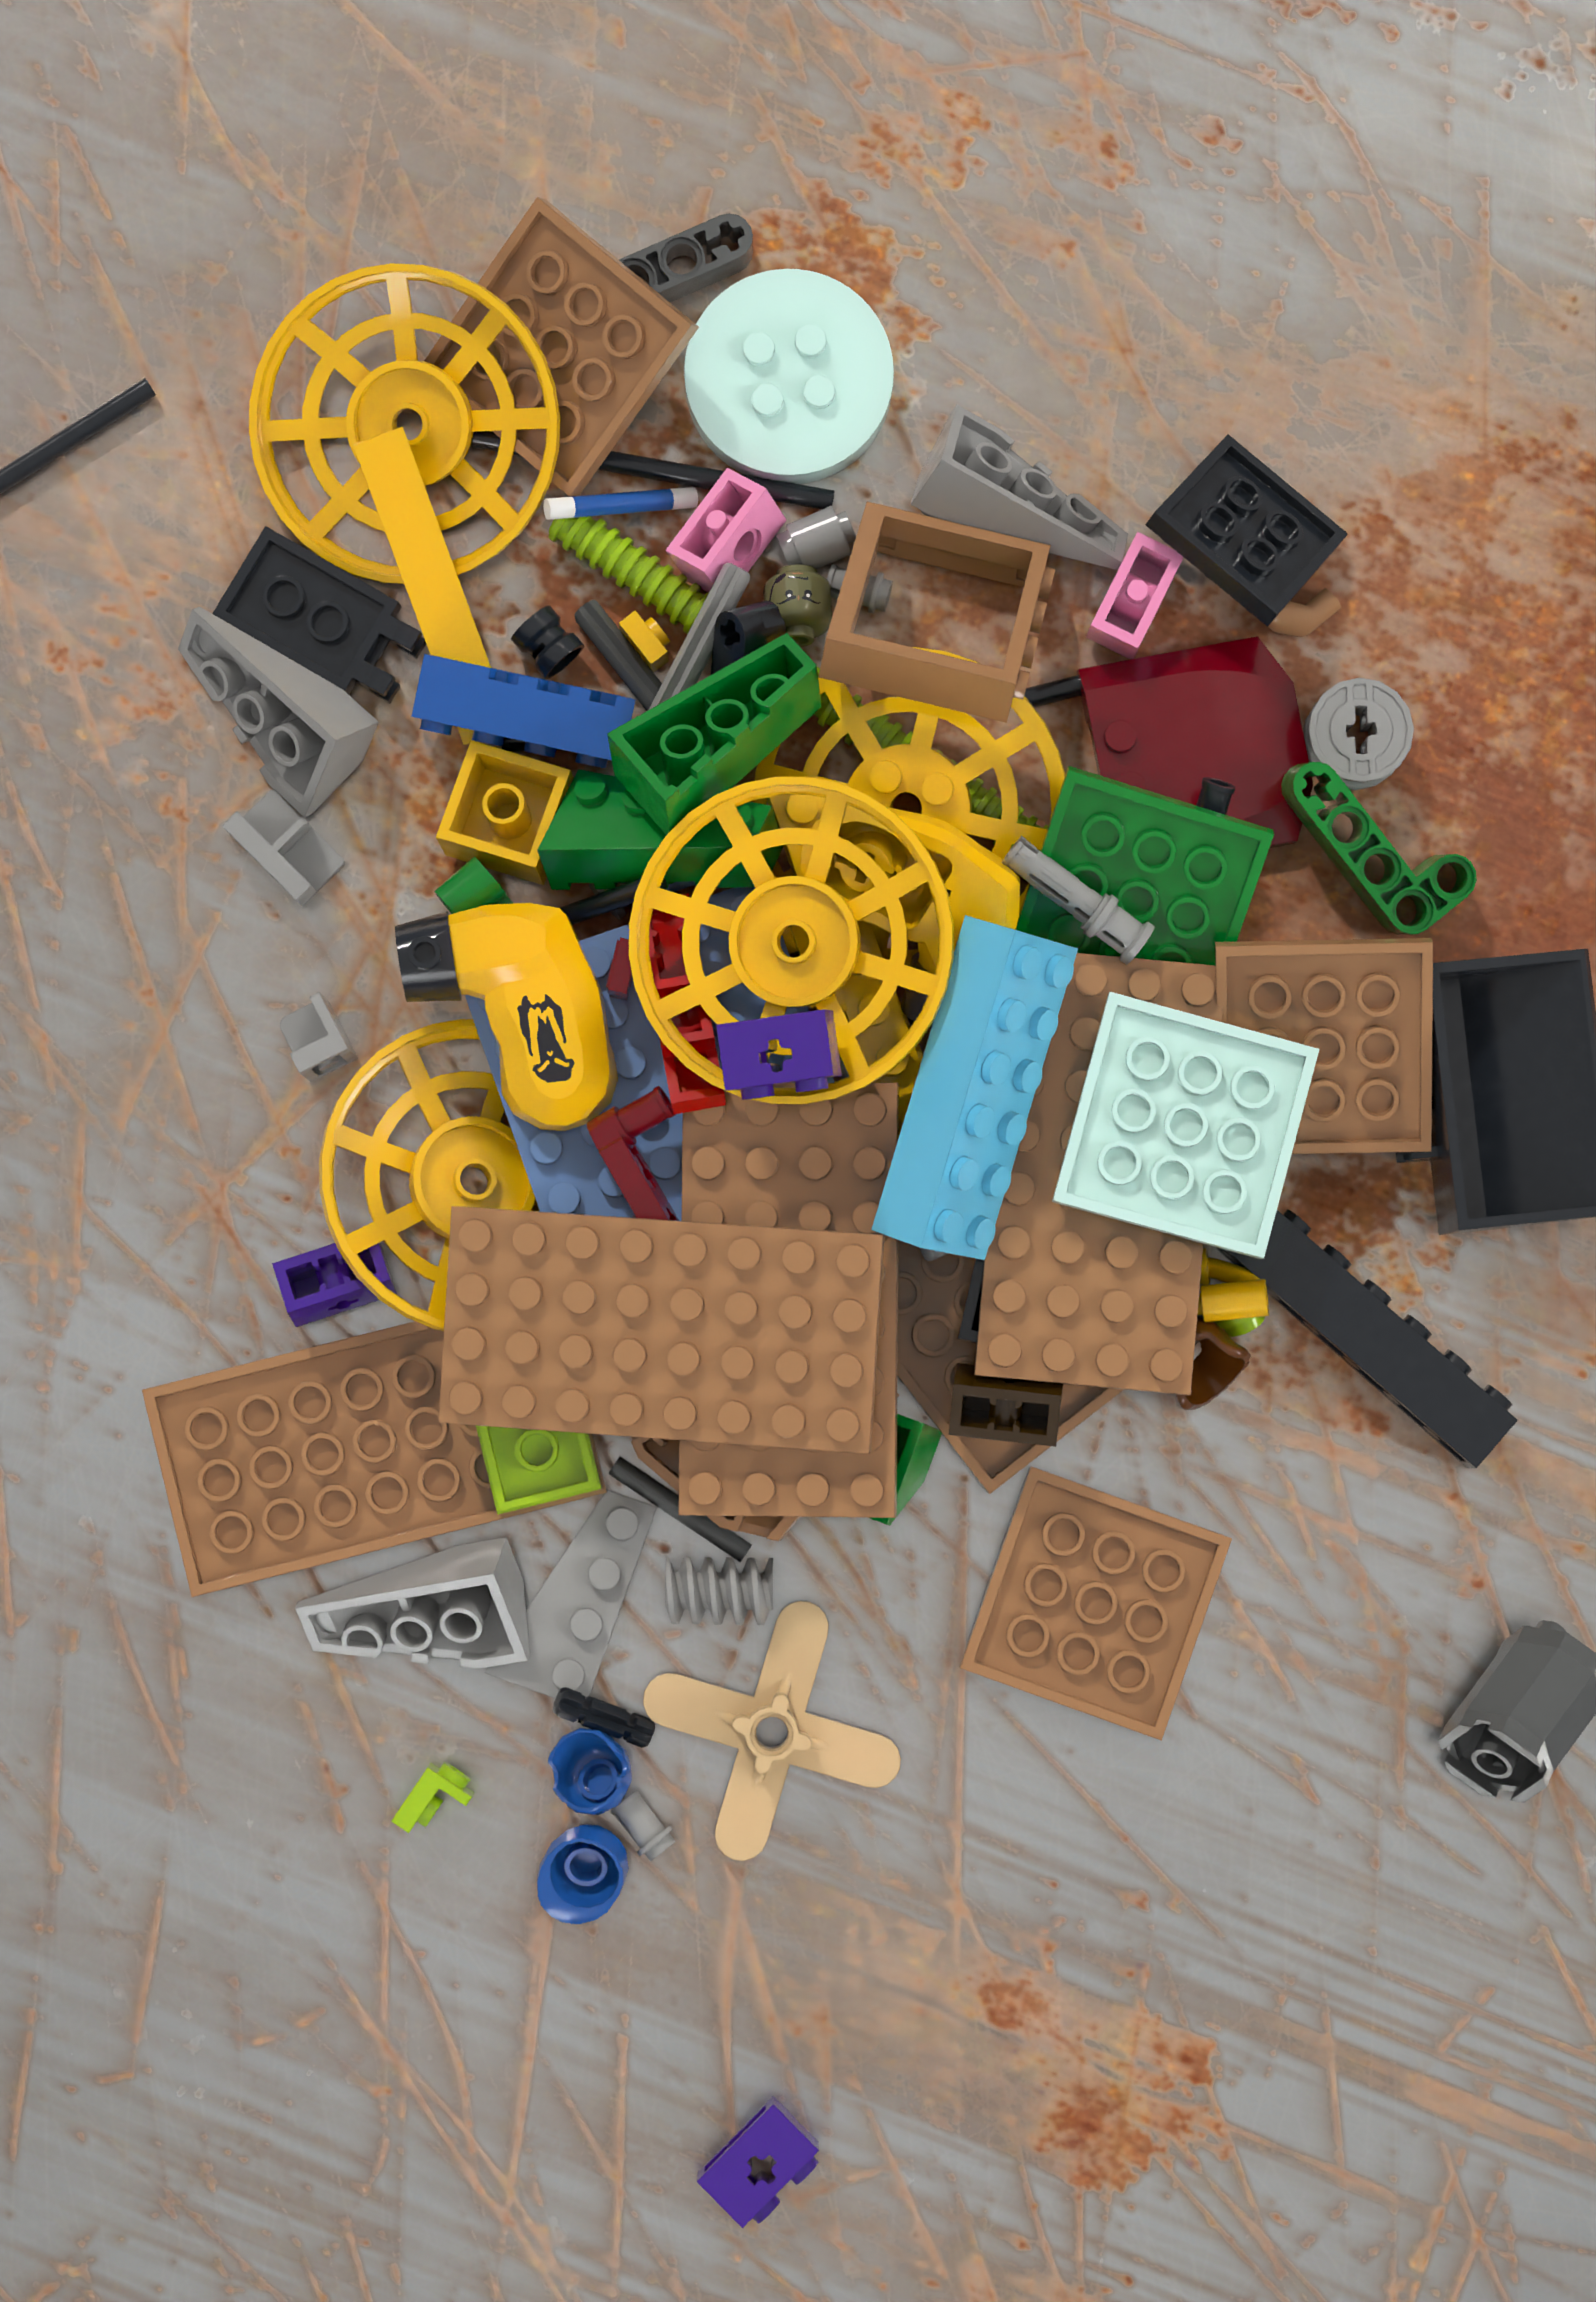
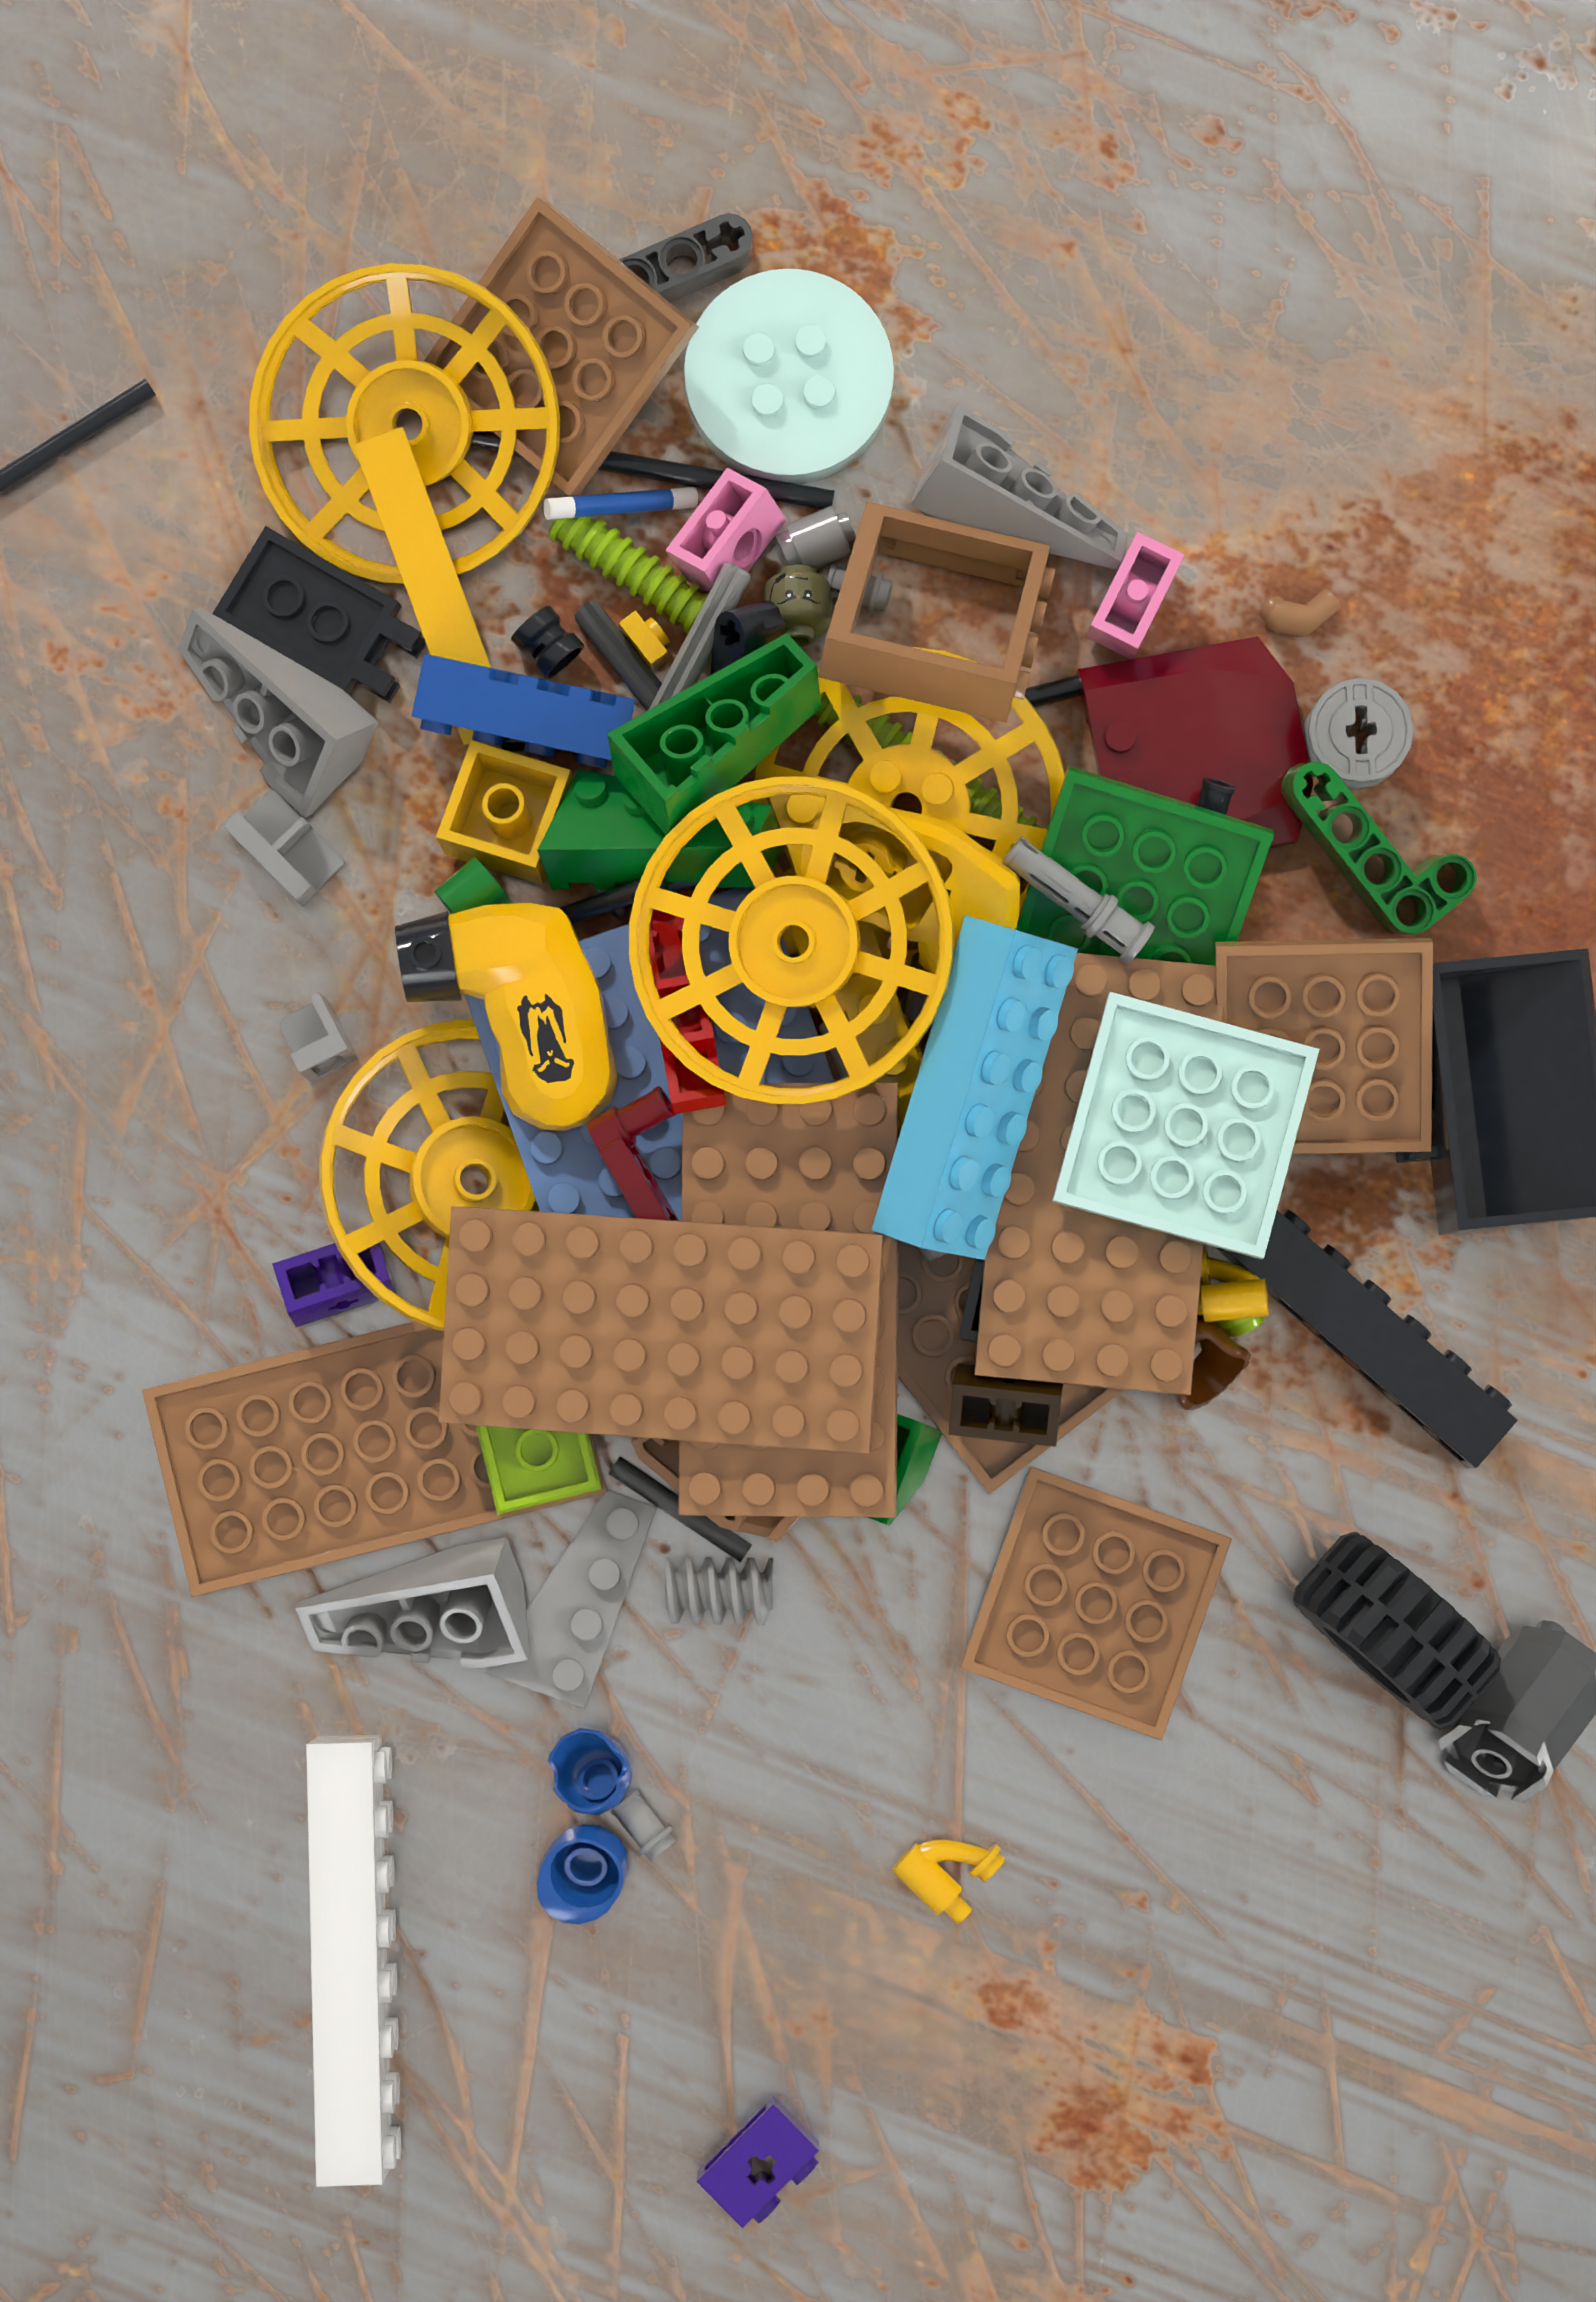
lime bracket [391,1762,474,1833] -> none
black axle [553,1687,655,1748] -> none
dark red tile [606,937,633,1001] -> none
tan piece [643,1601,901,1861] -> none
dark purple brick [716,1009,842,1100] -> none
black plate [1145,434,1348,627] -> none
none -> white brick [306,1734,401,2187]
none -> yellow plant [891,1839,1006,1924]
none -> black tyre [1293,1532,1501,1730]

